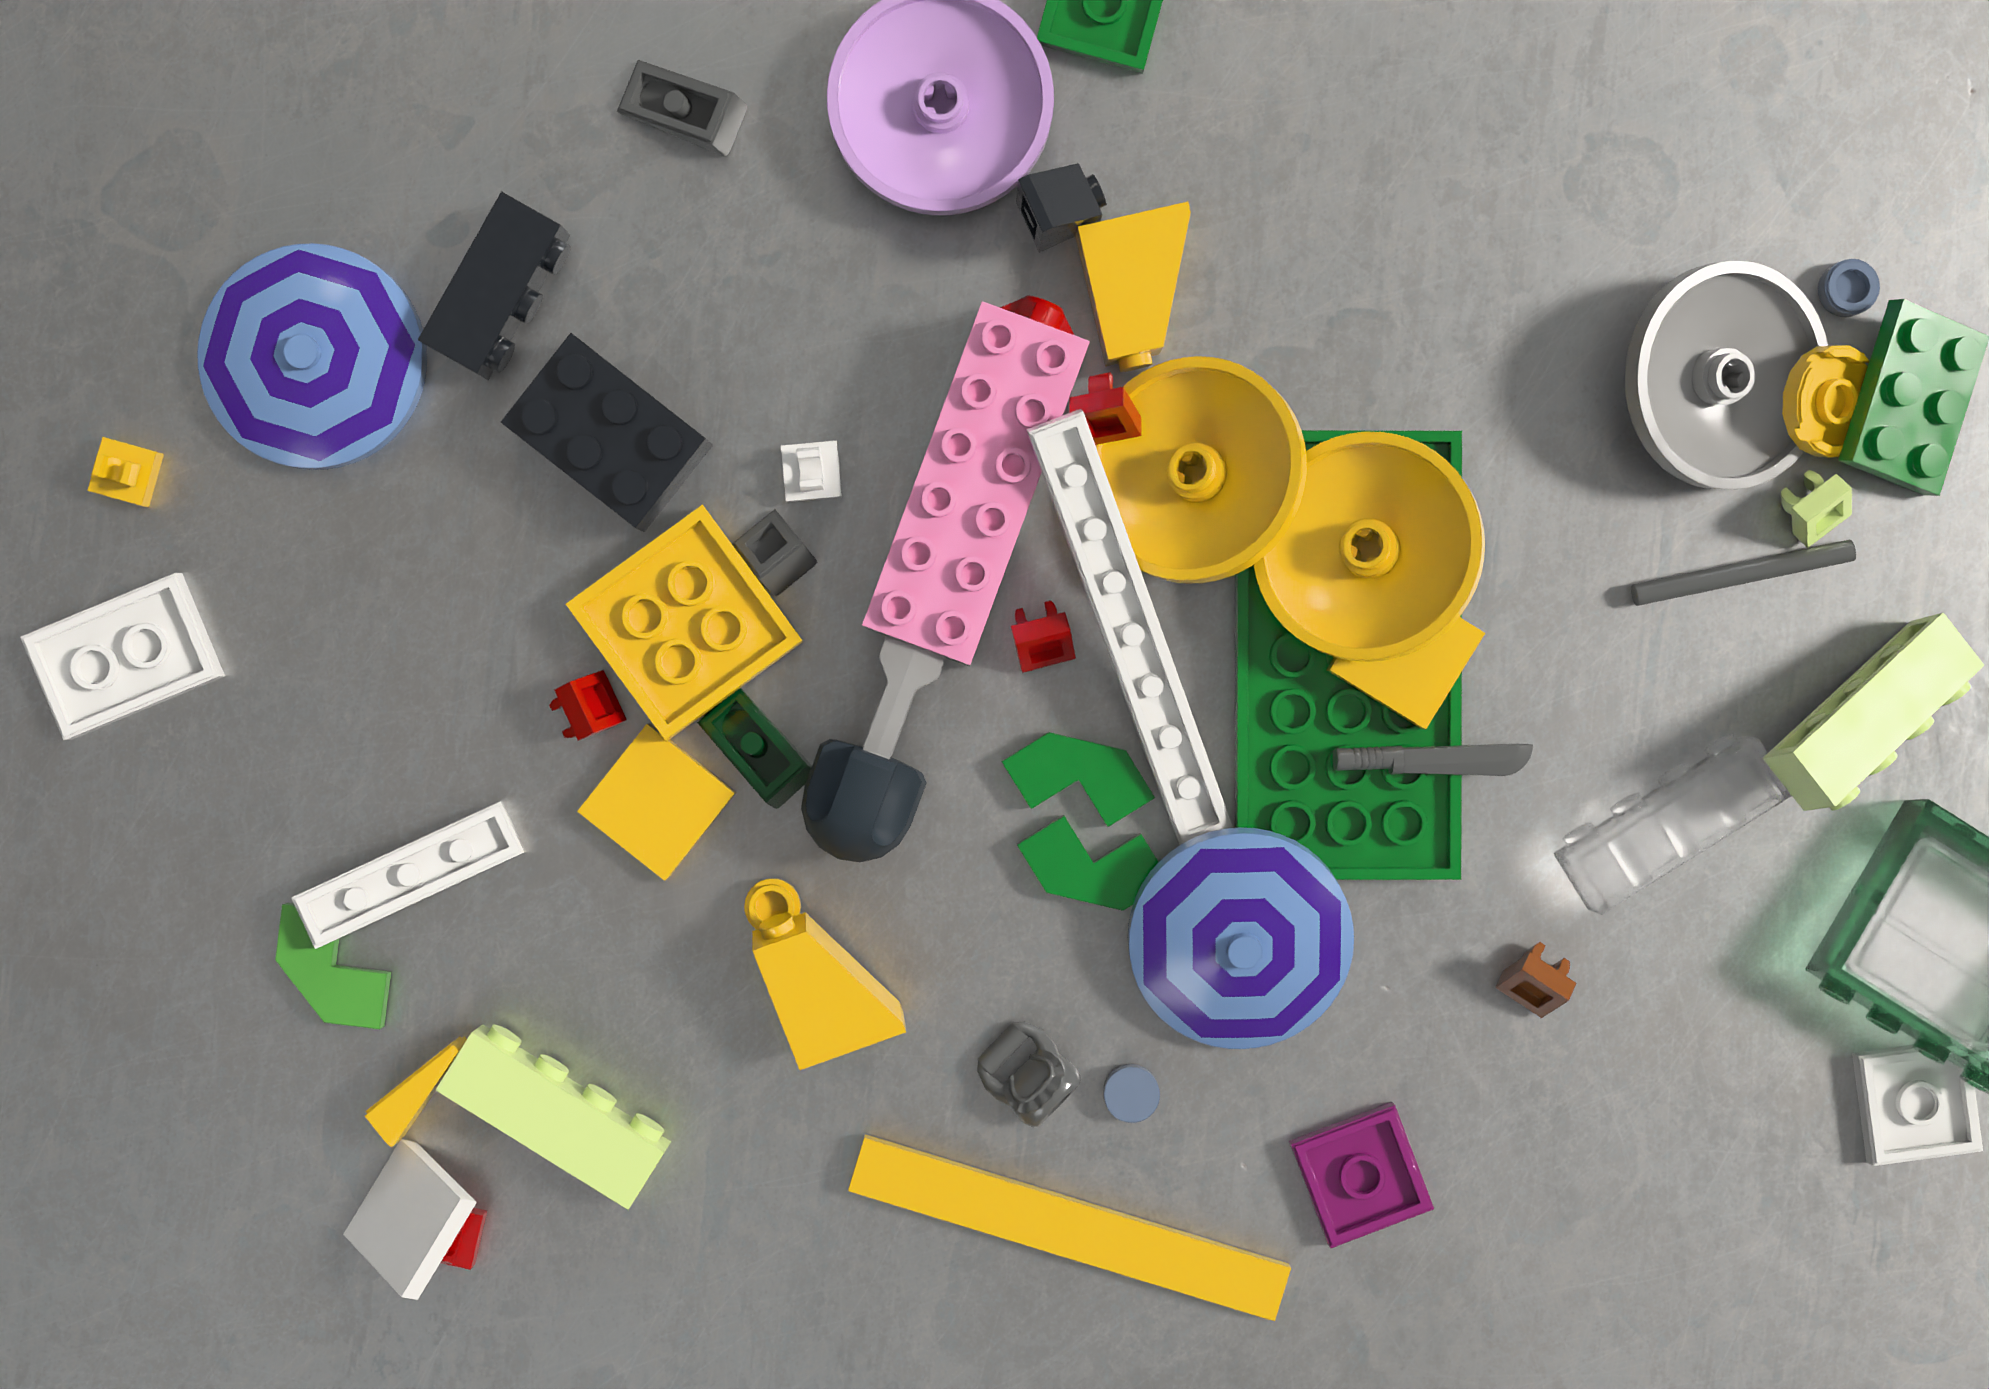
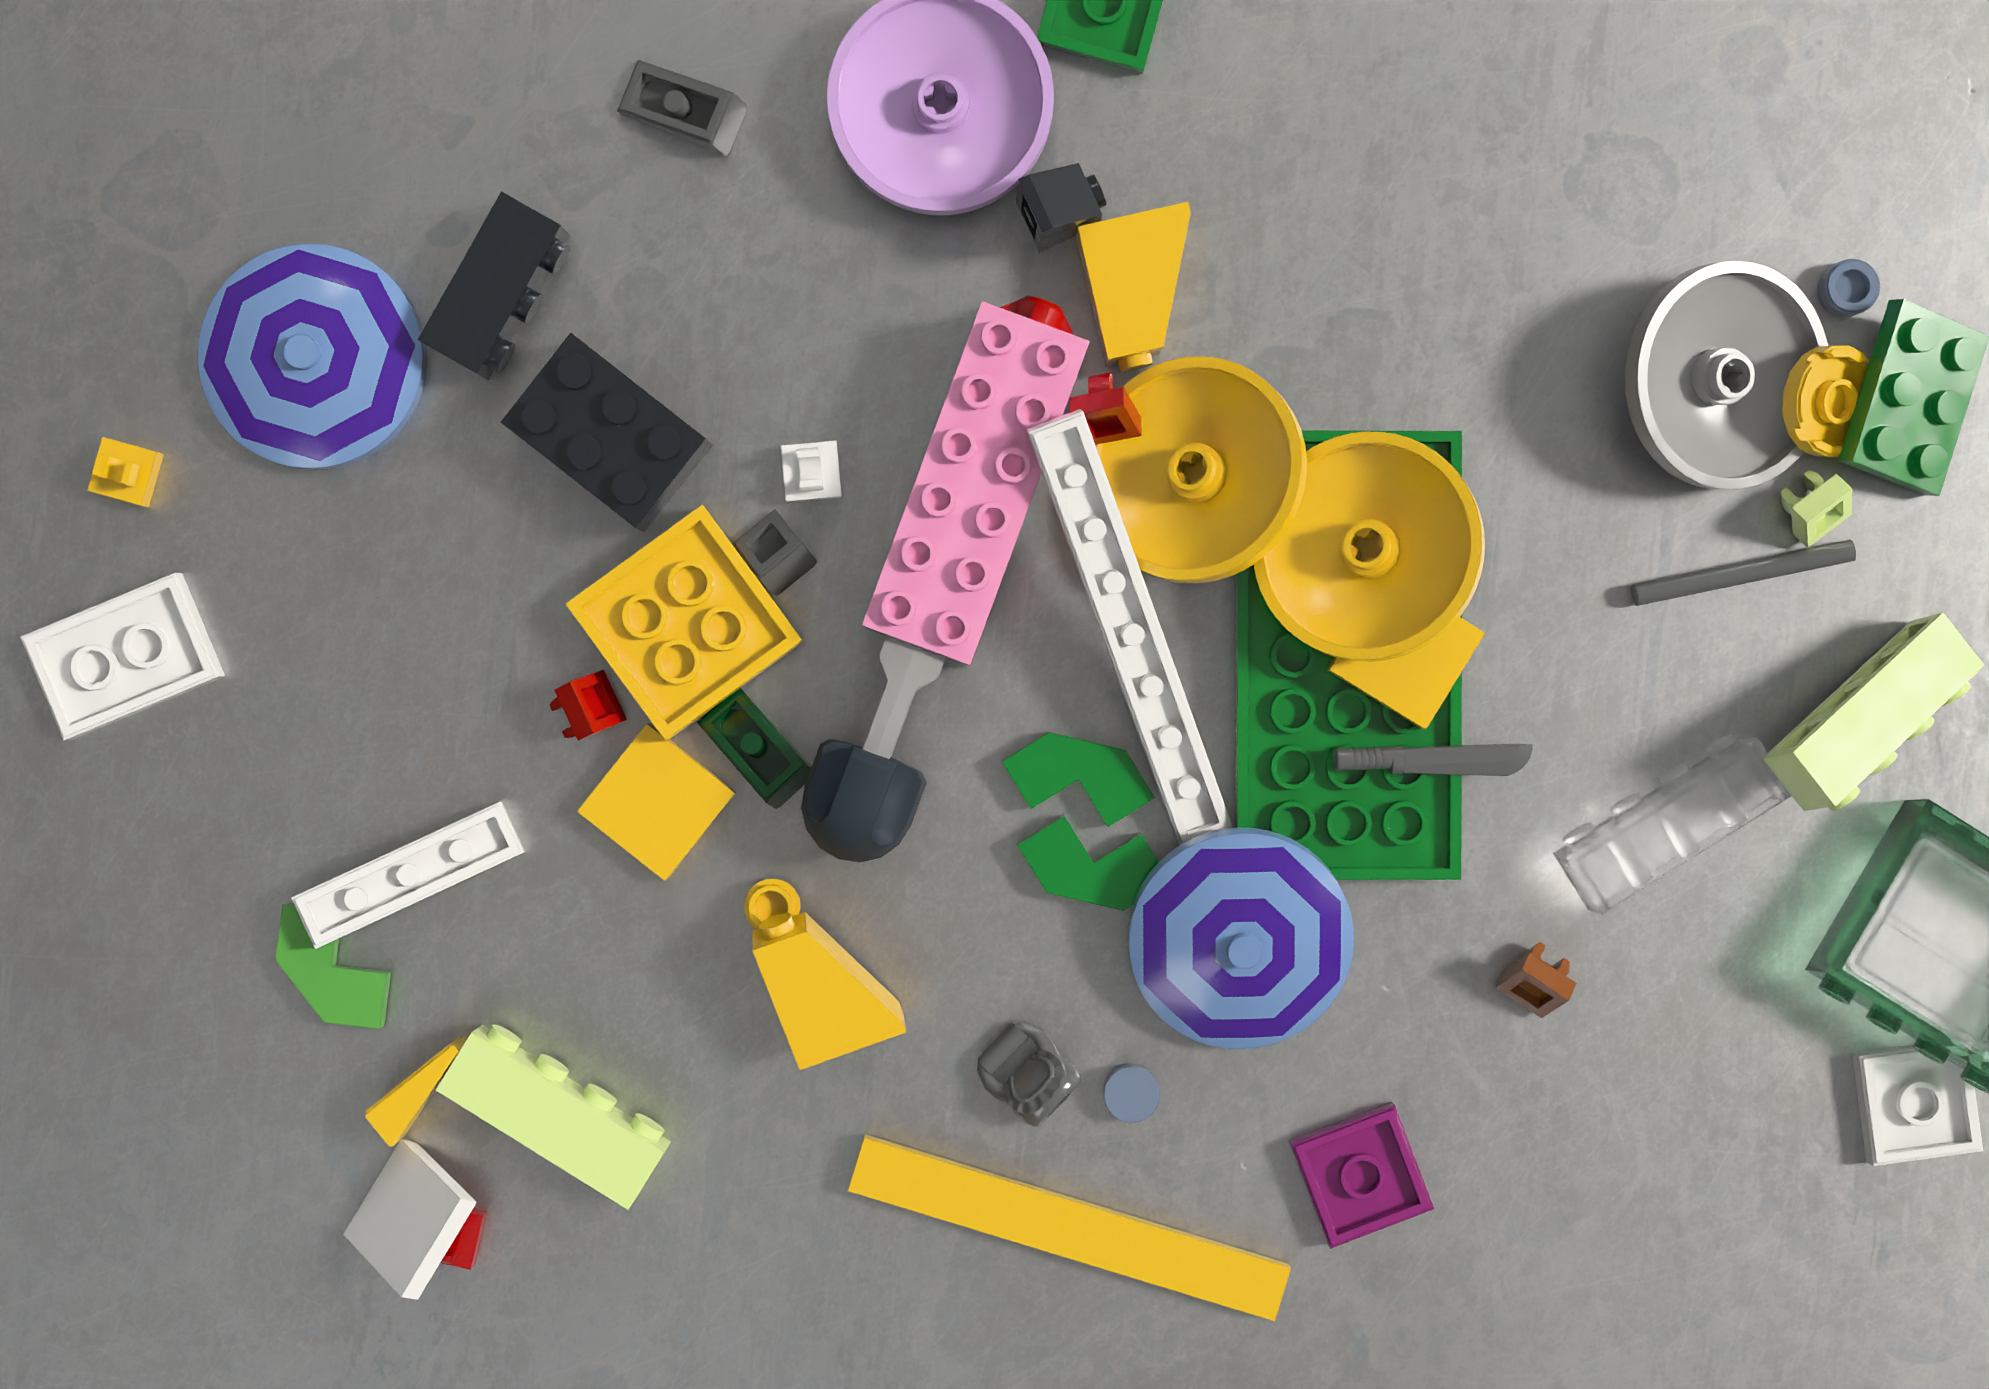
red tile [1011,600,1076,673] -> none

